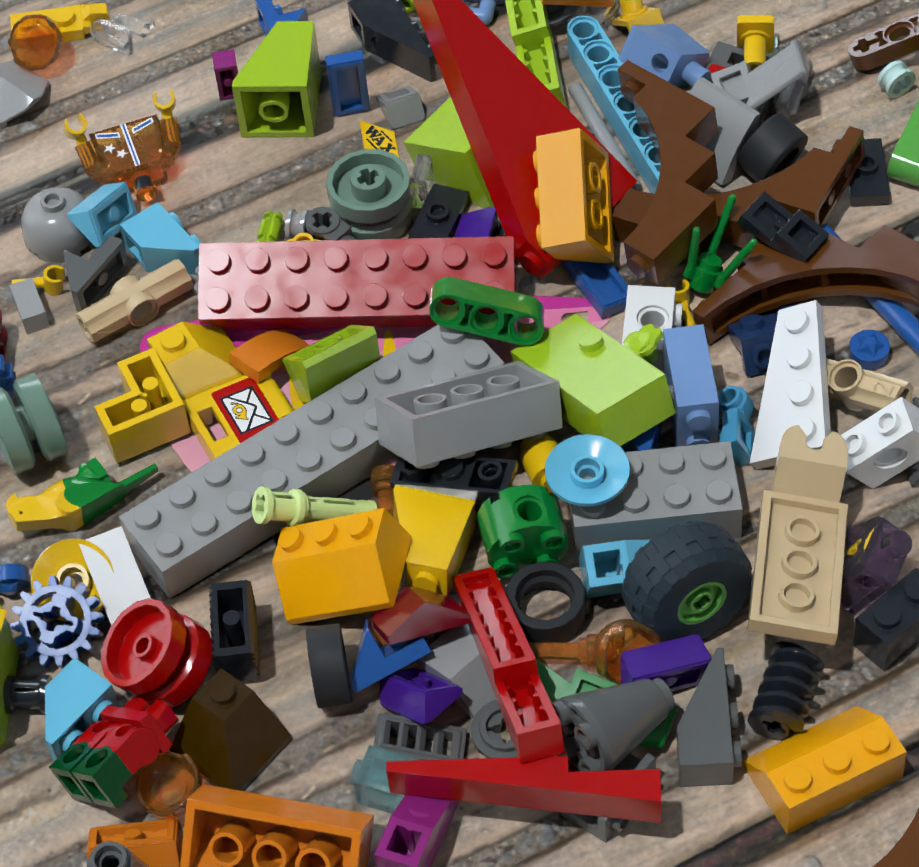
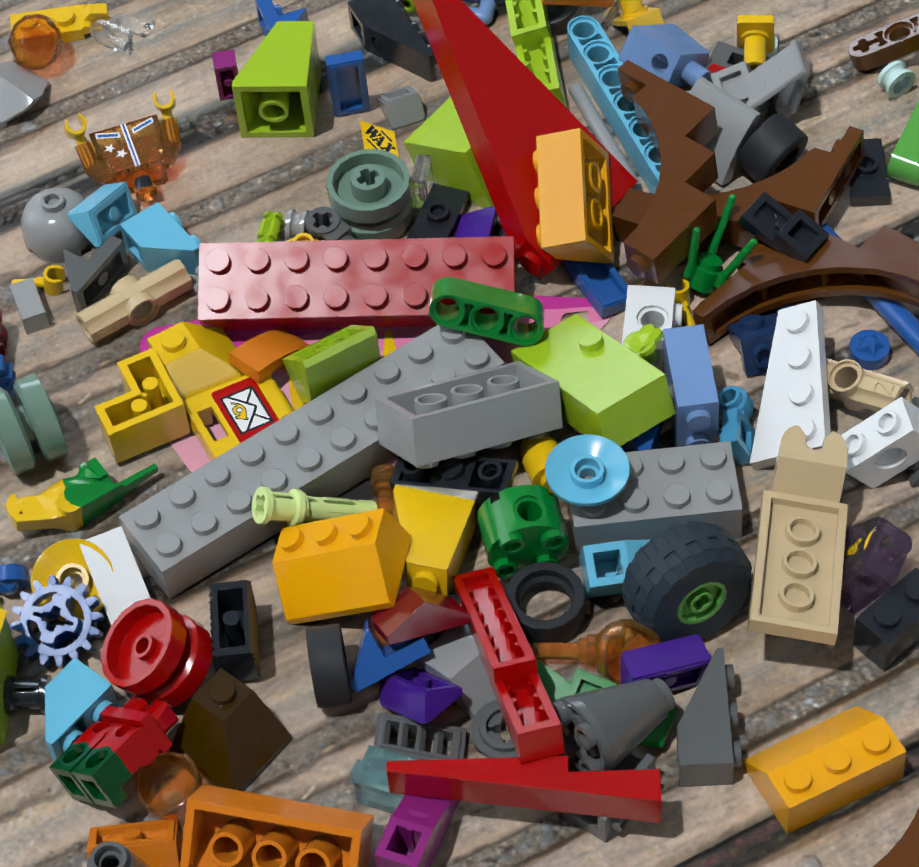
black piece [747,641,825,740] -> none

